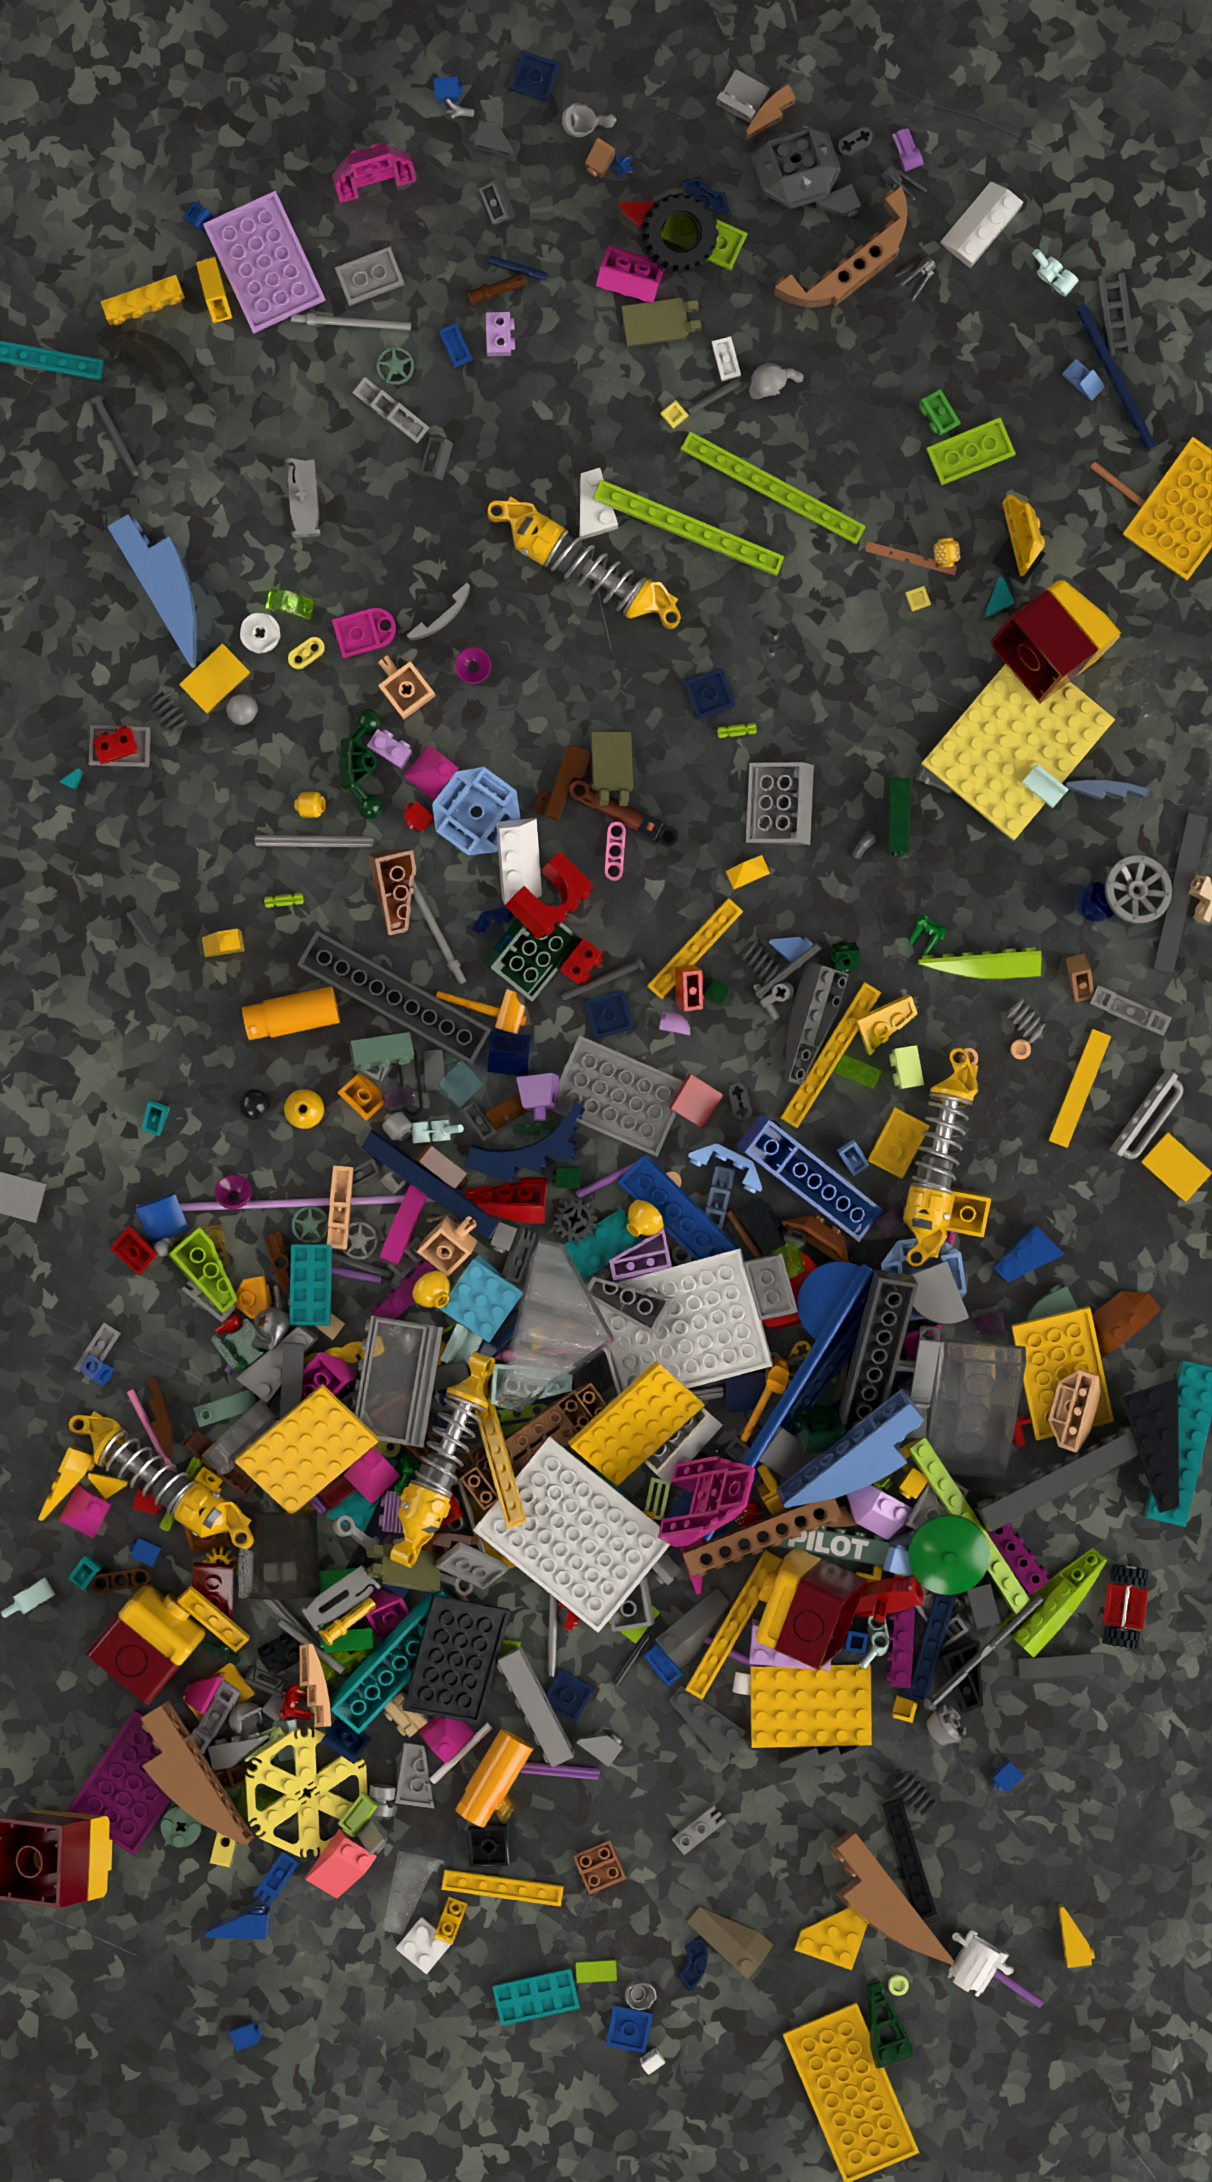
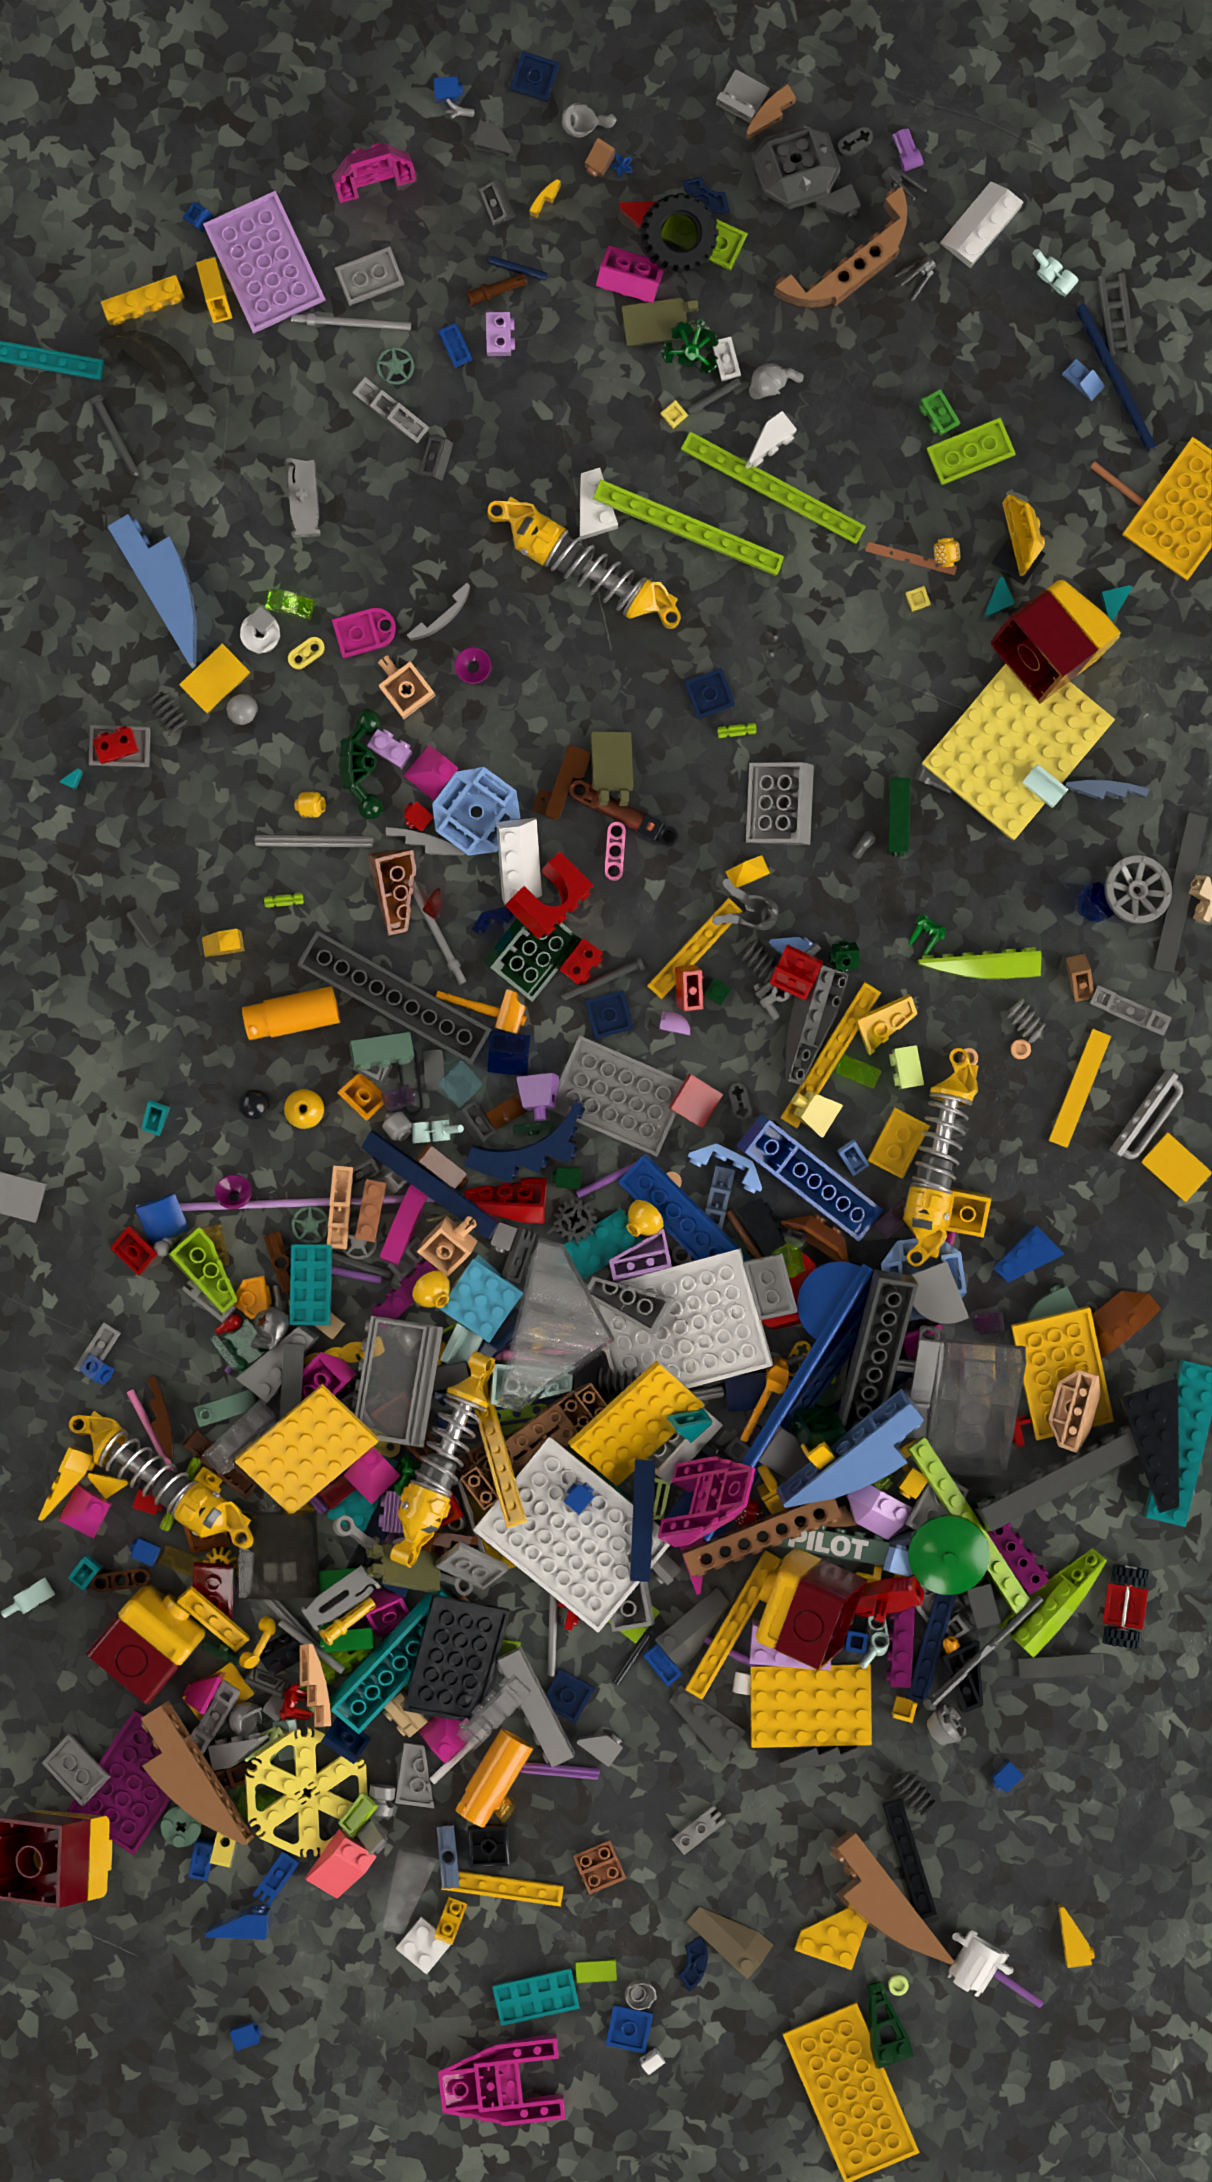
none -> light grey tile [42,1734,111,1806]
none -> clear yellow tile [159,1545,204,1577]
none -> blue plate [188,1838,215,1881]
none -> yellow bar [239,1616,276,1669]
none -> light grey tile [247,606,276,635]
none -> nougat arch [355,1179,387,1242]
none -> light grey slope [386,827,466,856]
none -> clear red slope [423,888,443,919]
none -> sand blue piece [437,1826,460,1889]
none -> dark pink wedge [438,2033,566,2126]
none -> clear wedge [456,1674,531,1751]
none -> yellow slope [529,179,561,218]
none -> blue brick [564,1481,596,1515]
none -> dark grey piece [598,1367,642,1395]
none -> dark blue tile [630,1459,656,1582]
none -> dark green plant [661,319,719,374]
none -> teal slope [667,1409,713,1443]
none -> dark grey hair [712,878,779,931]
none -> white slope [745,411,797,469]
none -> red slope [769,944,824,1000]
none -> light yellow torso [791,1091,843,1138]
none -> yellow panel [801,1441,835,1470]
none -> light orange hinge [943,1636,960,1653]
none -> teal slope [1100,585,1133,621]

